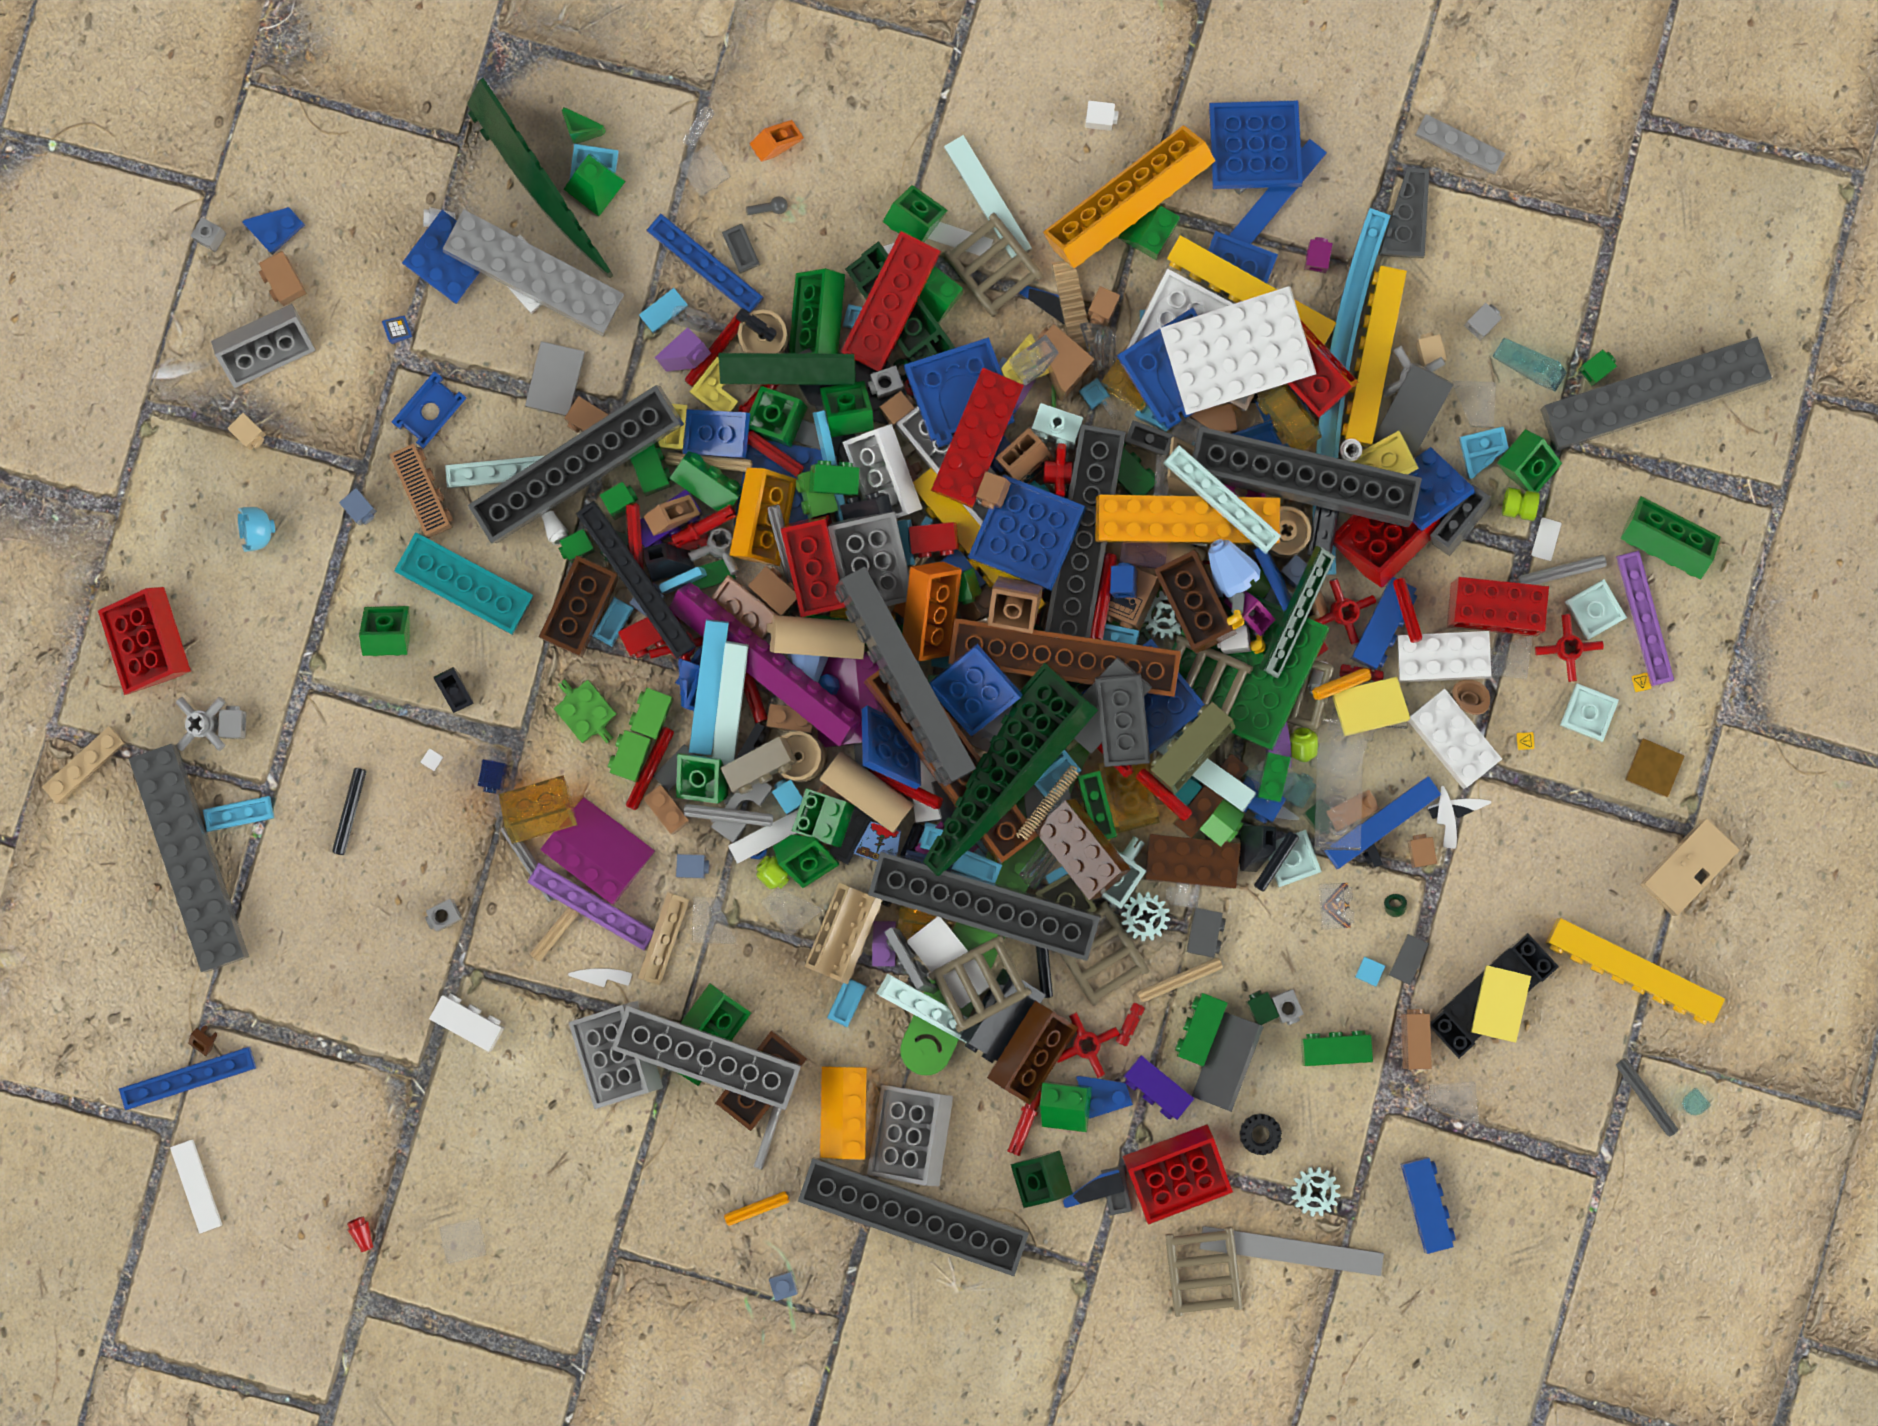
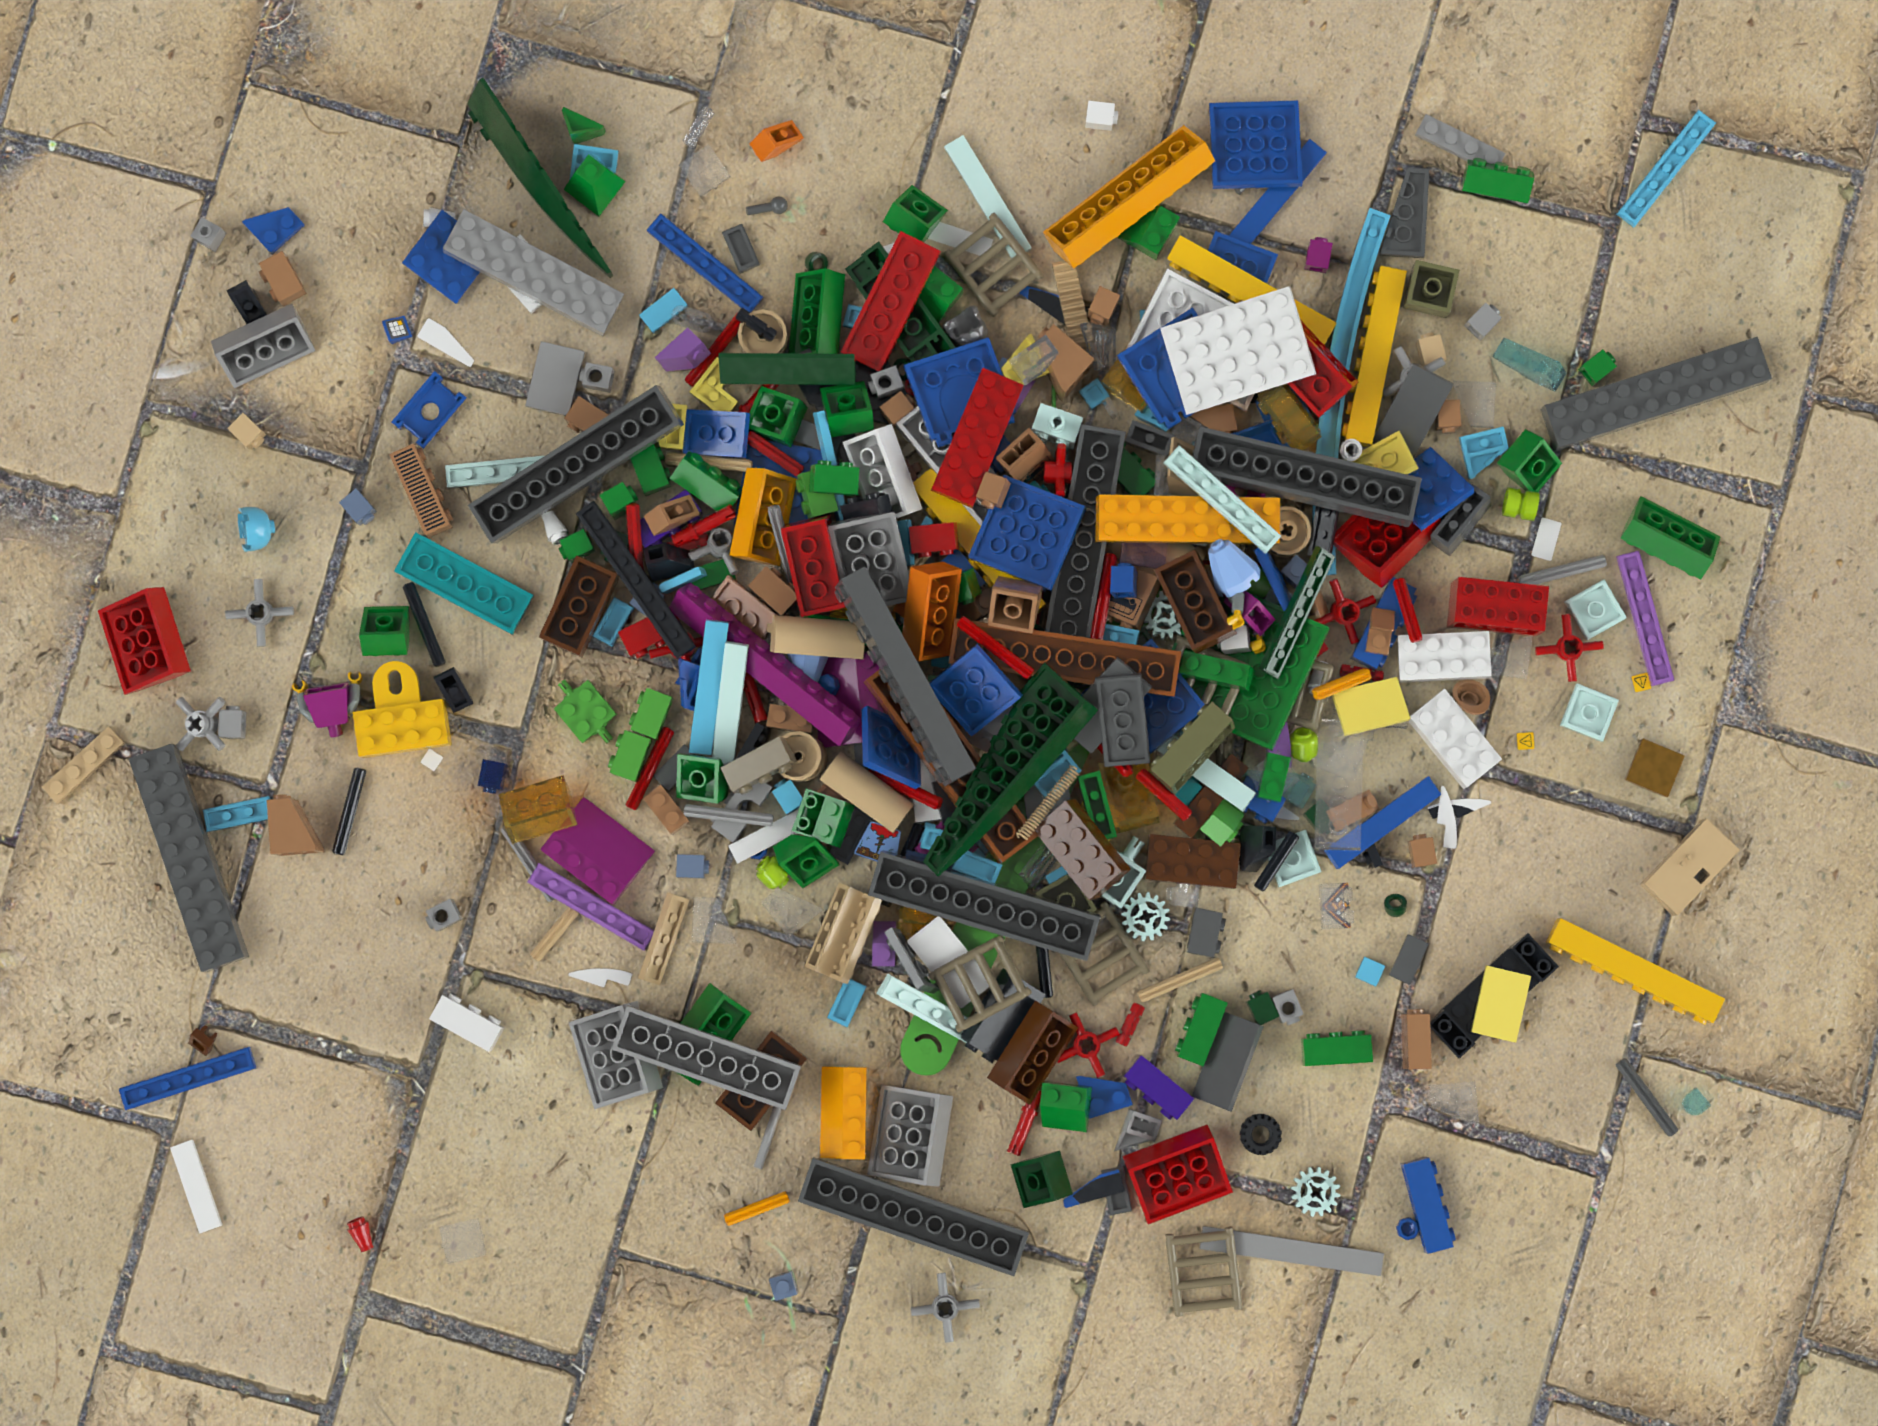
none -> light grey bar [225,579,294,647]
none -> black slope [226,280,267,324]
none -> medium nougat slope [267,794,324,856]
none -> magenta torso [292,672,363,737]
none -> yellow brick [353,661,452,758]
none -> black axle [403,582,446,667]
none -> white sticker [417,318,474,367]
none -> light grey brick [579,362,615,393]
none -> dark green piece [805,252,828,271]
none -> light grey bar [911,1273,980,1343]
none -> flat silver hair [943,306,988,346]
none -> red axle [957,616,1034,679]
none -> light grey slope [1114,1109,1162,1151]
none -> green brick [1179,651,1254,692]
none -> medium nougat slope [1365,607,1395,656]
none -> blue tile [1396,1217,1419,1240]
none -> olive brick [1403,260,1460,318]
none -> medium nougat brick [1435,399,1461,434]
none -> green brick [1461,158,1534,203]
none -> medium azure tile [1616,110,1716,228]

